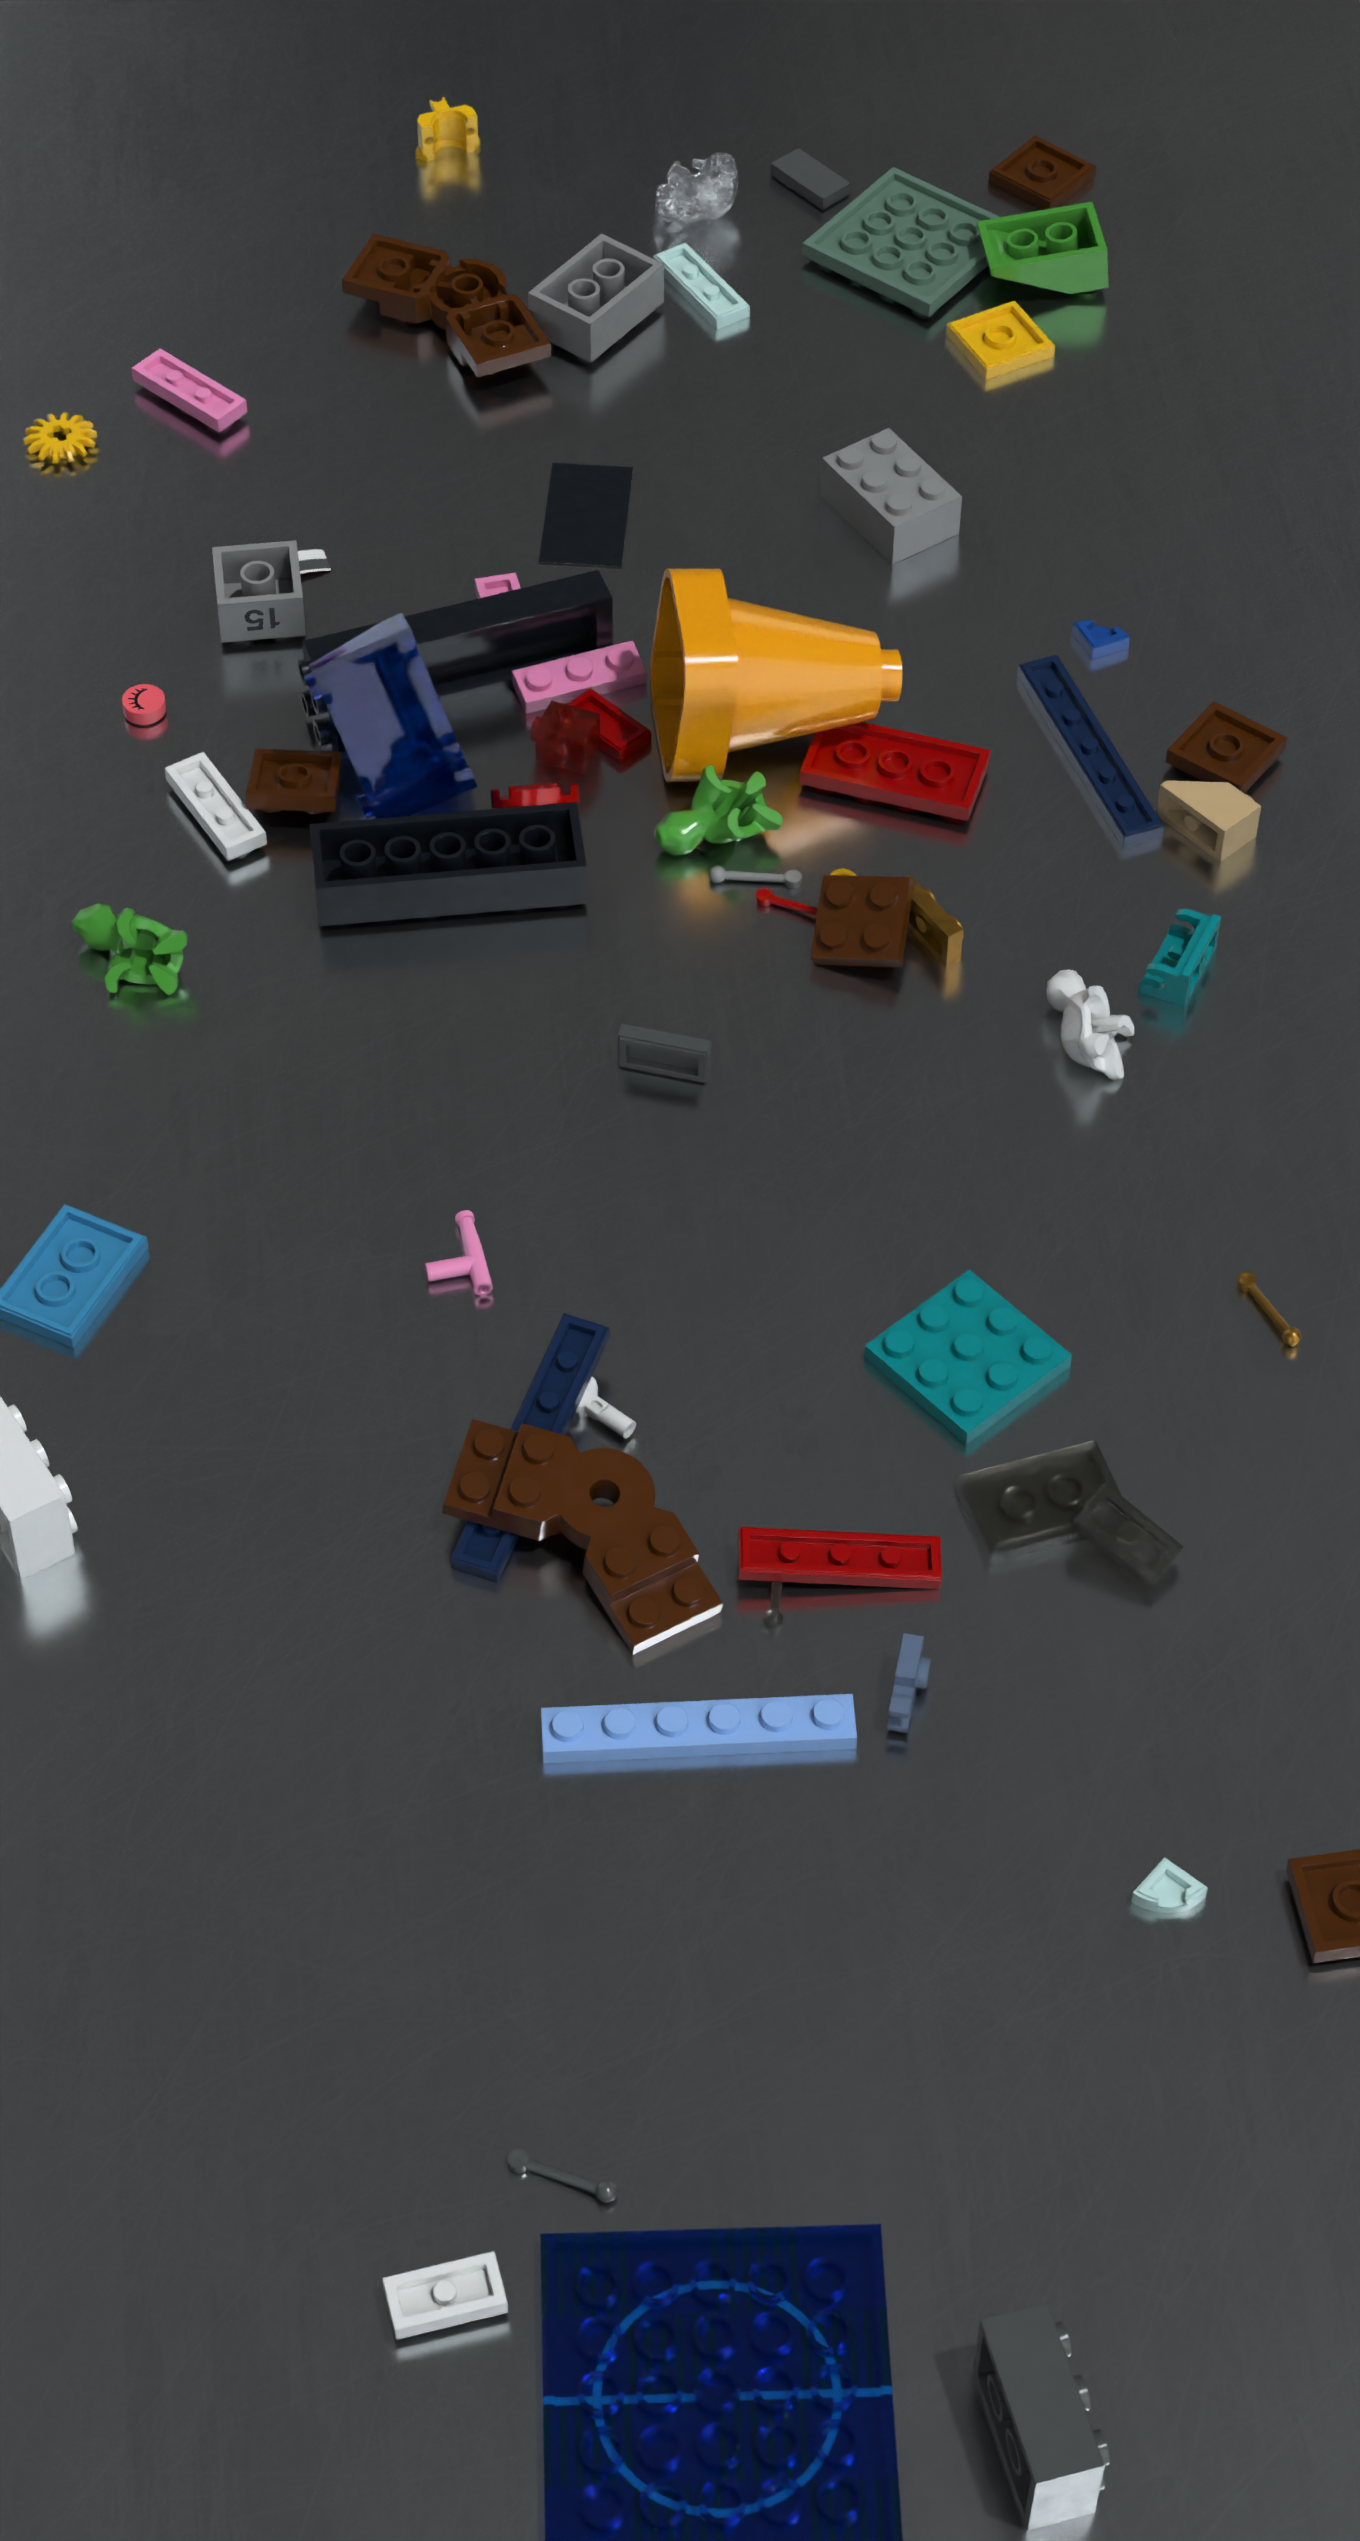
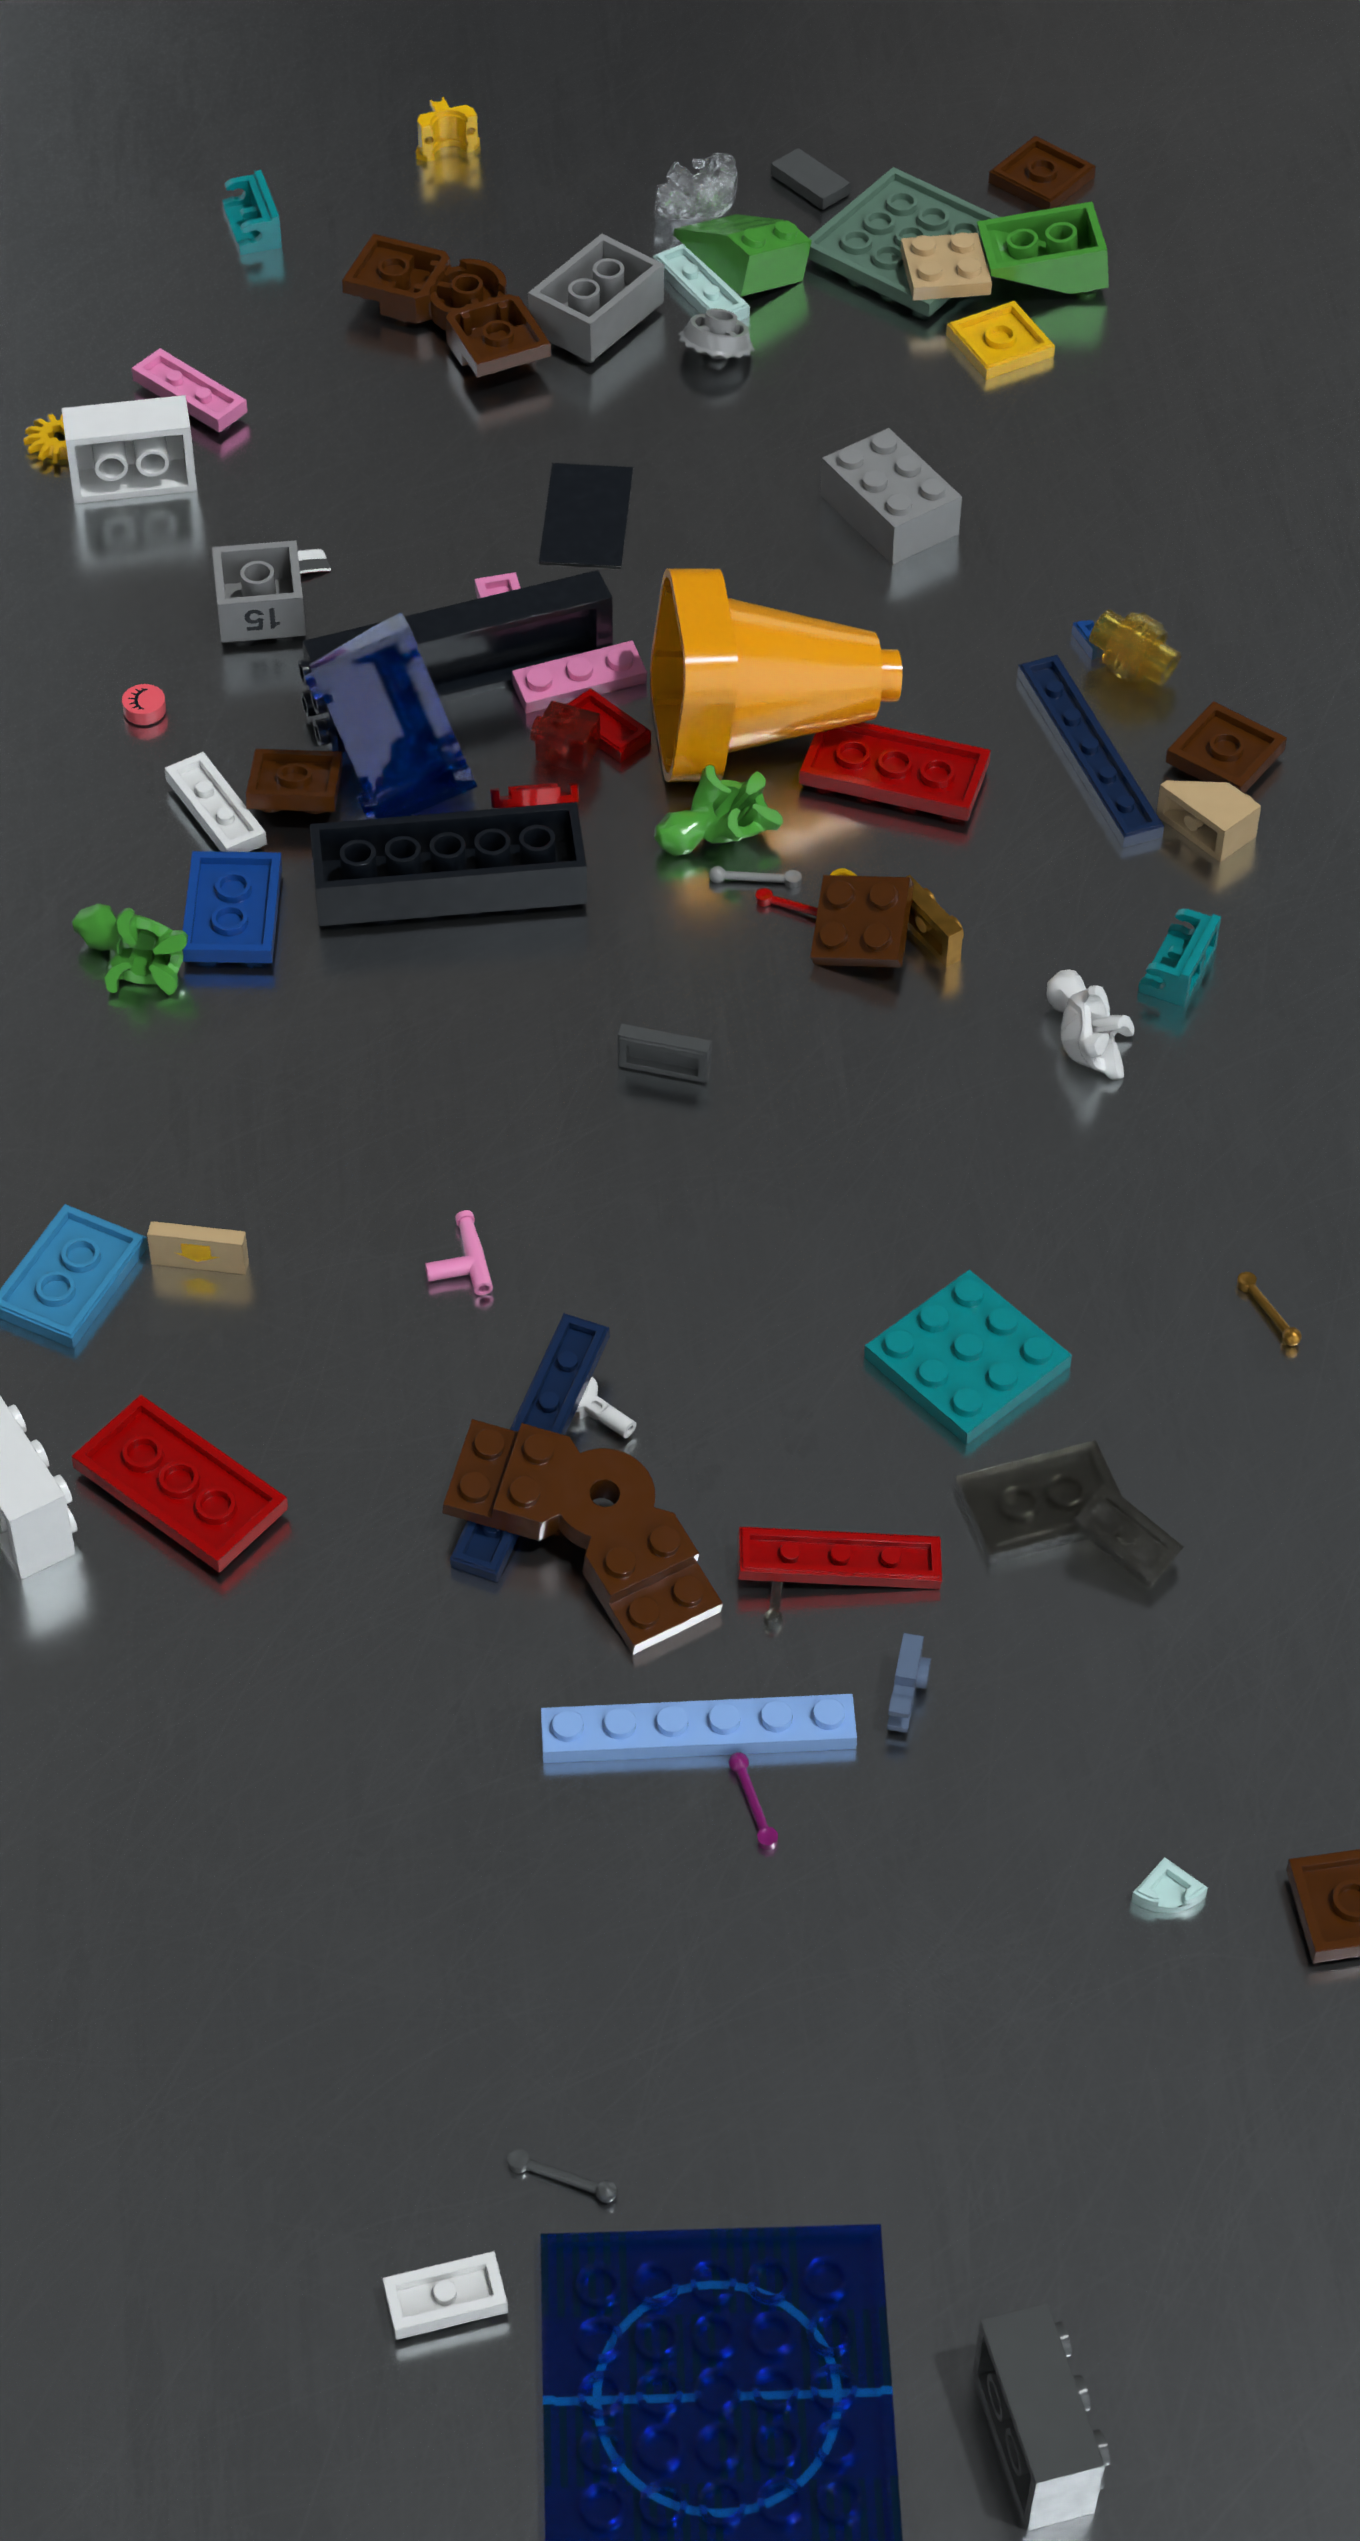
none -> white brick [62,395,197,504]
none -> red plate [71,1395,288,1573]
none -> tan tile [147,1221,249,1275]
none -> blue plate [183,851,282,963]
none -> teal hinge [222,170,282,255]
none -> bright green slope [673,214,812,296]
none -> light grey piece [678,309,755,360]
none -> magenta hinge [728,1752,778,1850]
none -> tan plate [900,233,992,301]
none -> clear yellow piece [1089,609,1181,686]

